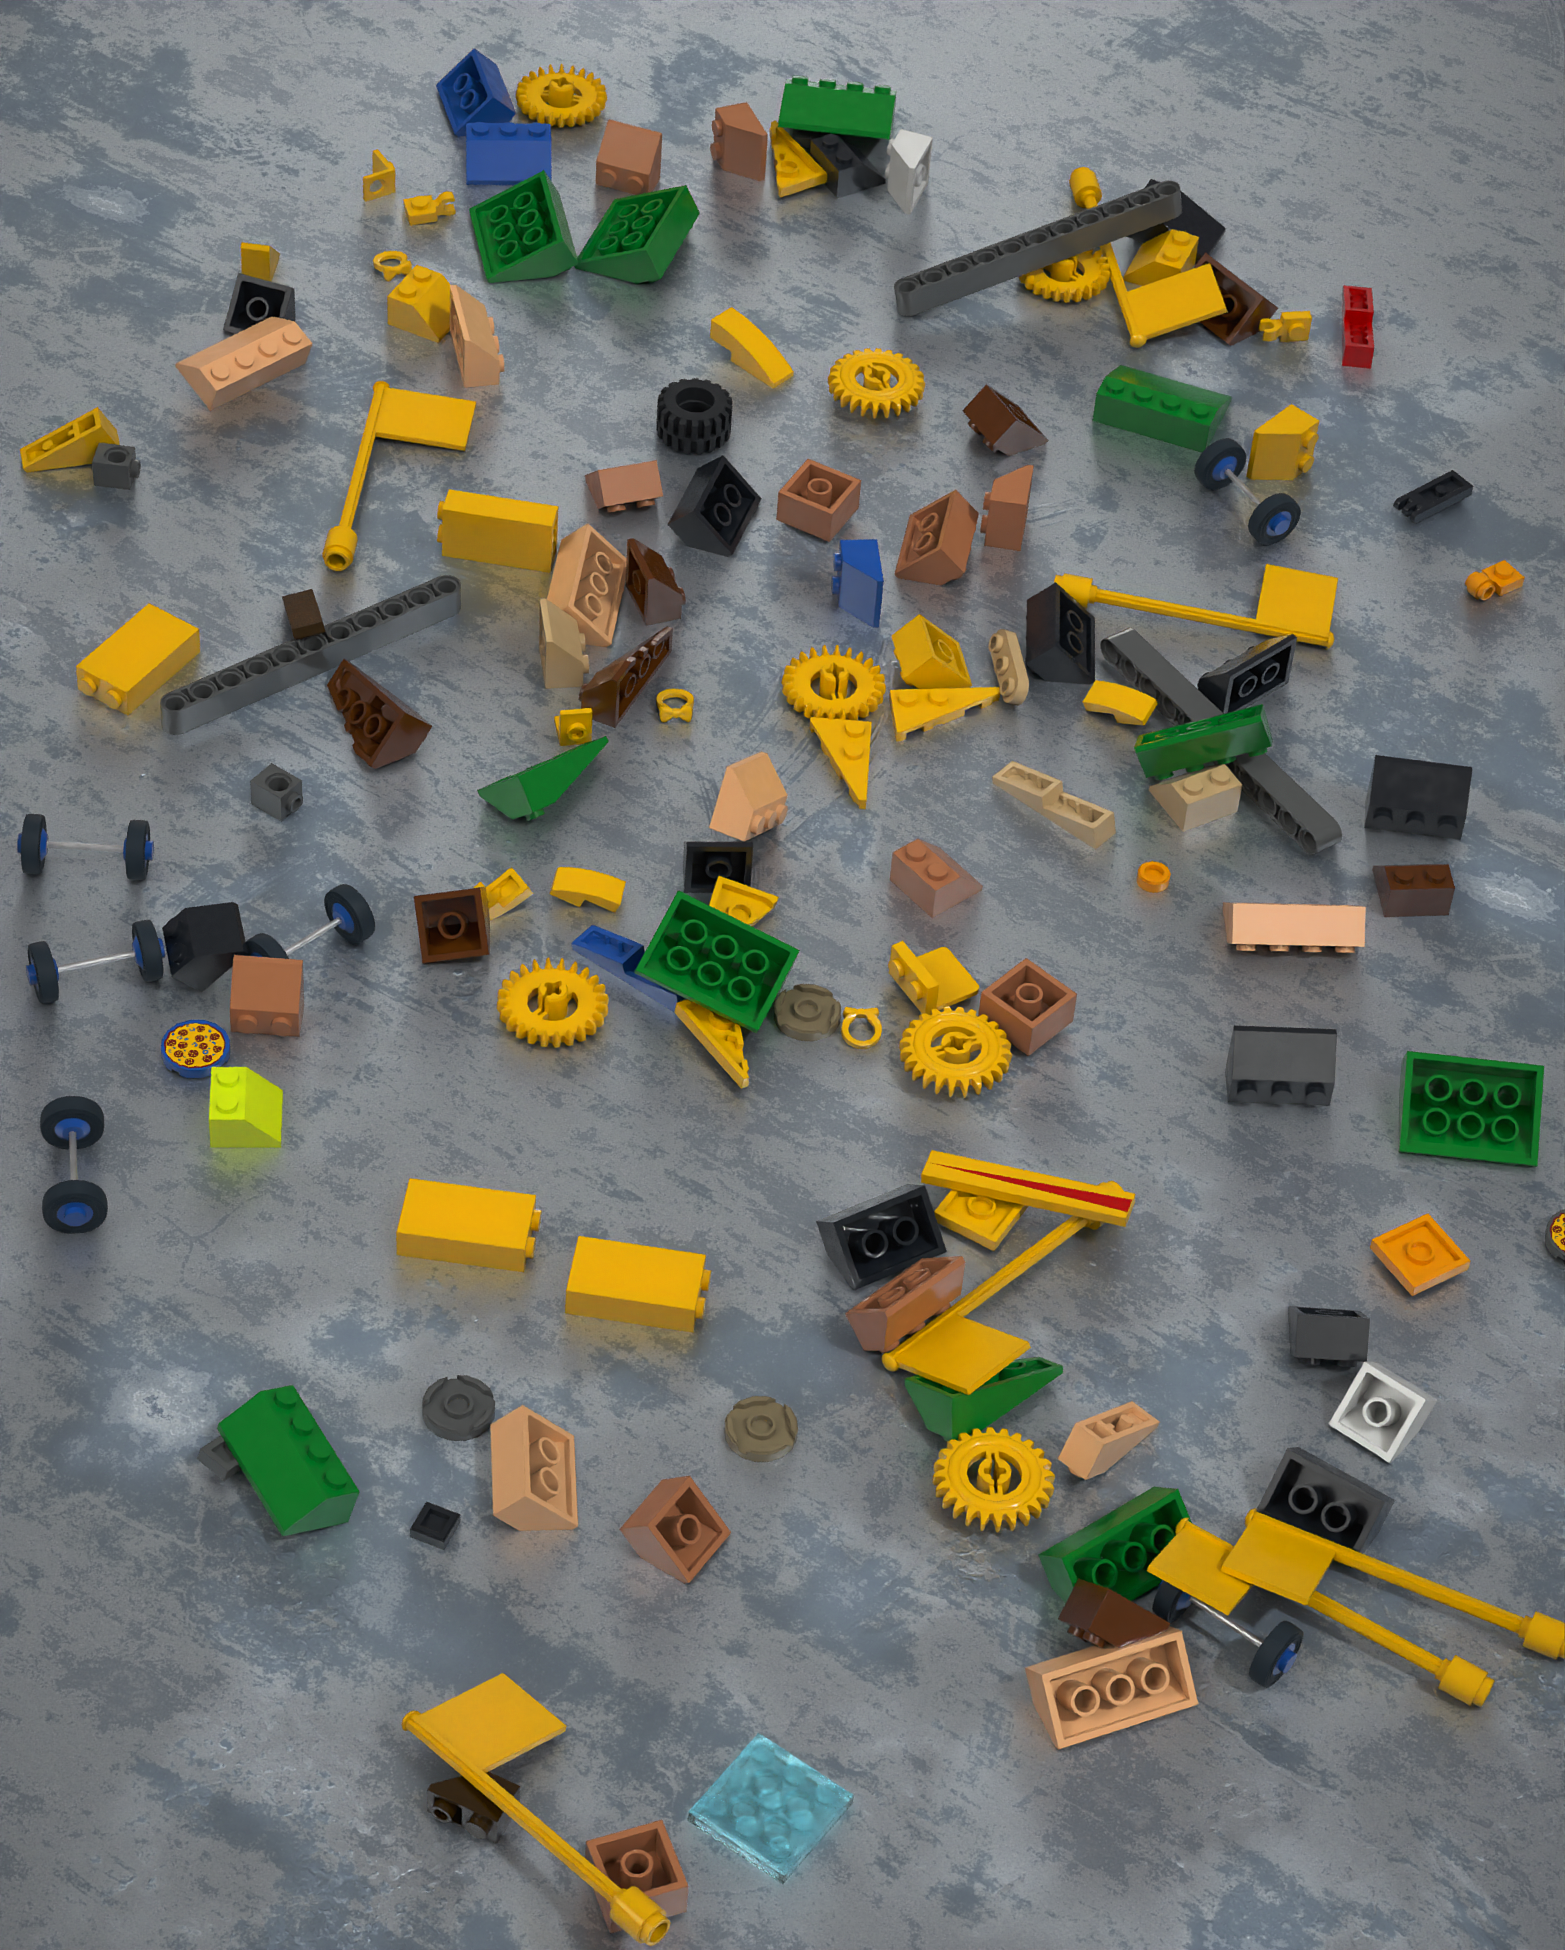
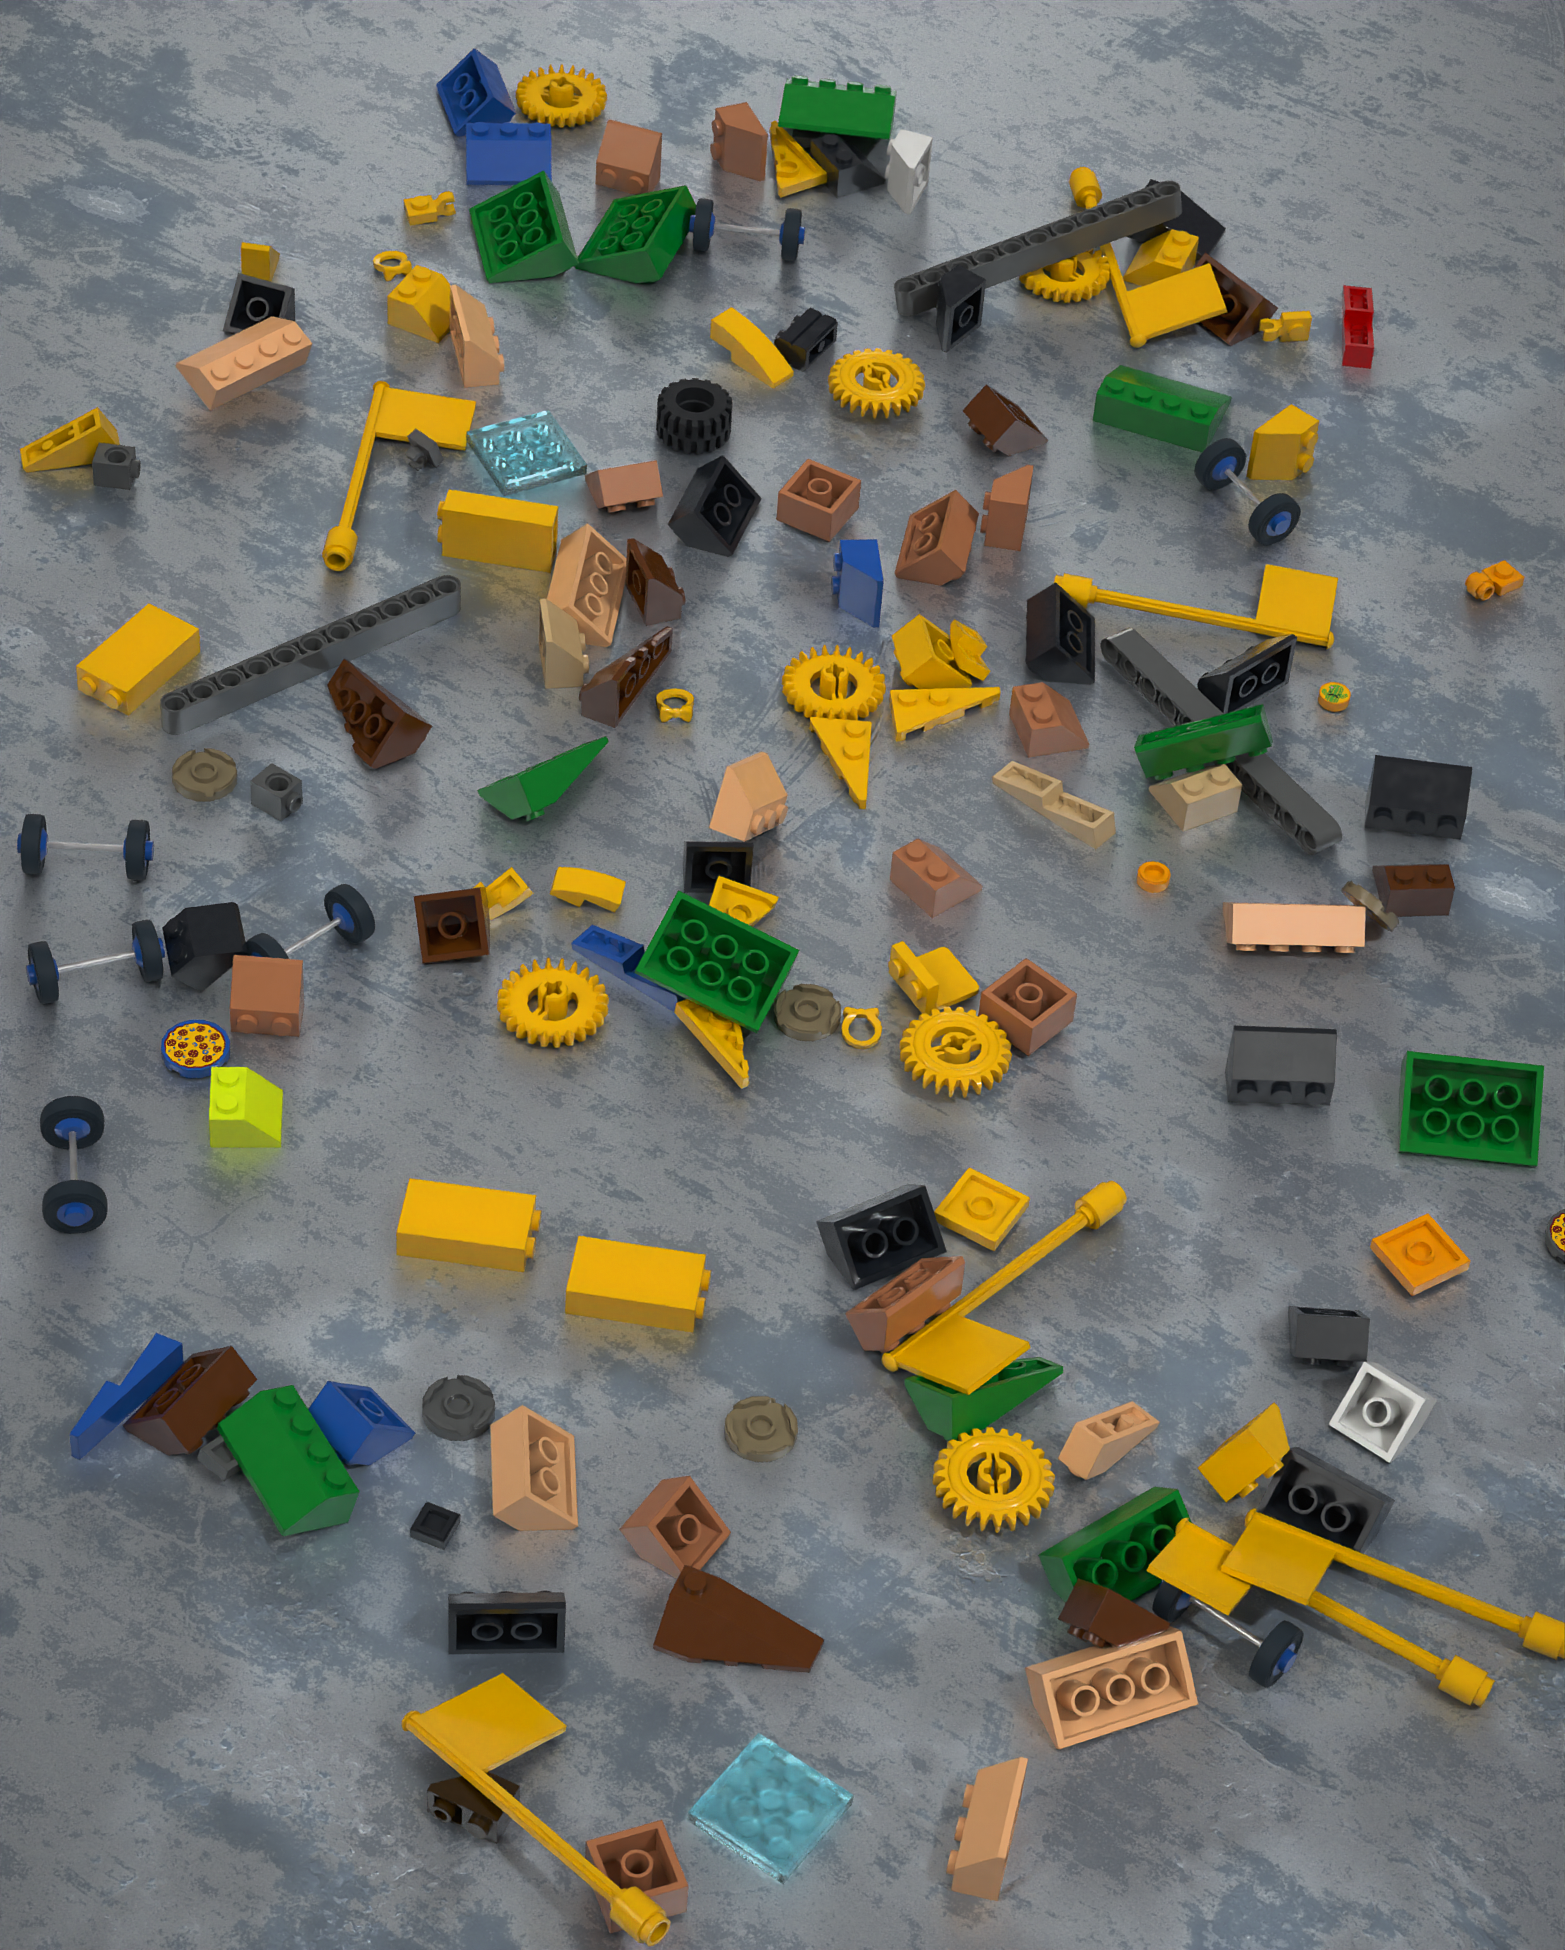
dark brown tile [282,589,325,640] -> none
yellow bracket [363,149,396,202] -> none
yellow bracket [554,708,593,746] -> none
yellow tile [921,1150,1135,1227] -> none
tan plate [988,629,1029,706] -> none
yellow slope [1083,680,1158,726] -> none
black hinge [1393,470,1473,524] -> none
none -> blue slope [69,1333,184,1460]
none -> reddish brown slope [123,1346,258,1456]
none -> dark tan tile [172,748,237,802]
none -> blue slope [308,1381,416,1465]
none -> dark grey tile [405,428,444,471]
none -> black slope [448,1591,566,1654]
none -> clear light blue plate [466,410,587,496]
none -> reddish brown wedge [653,1565,824,1673]
none -> black axle [689,198,805,261]
none -> black brick [774,308,838,372]
none -> black slope [936,265,986,353]
none -> light nougat slope [946,1757,1028,1901]
none -> yellow slope [950,619,991,681]
none -> nougat slope [1009,682,1089,758]
none -> yellow slope [1198,1402,1290,1502]
none -> tile [1318,682,1351,712]
none -> dark tan tile [1341,881,1399,932]

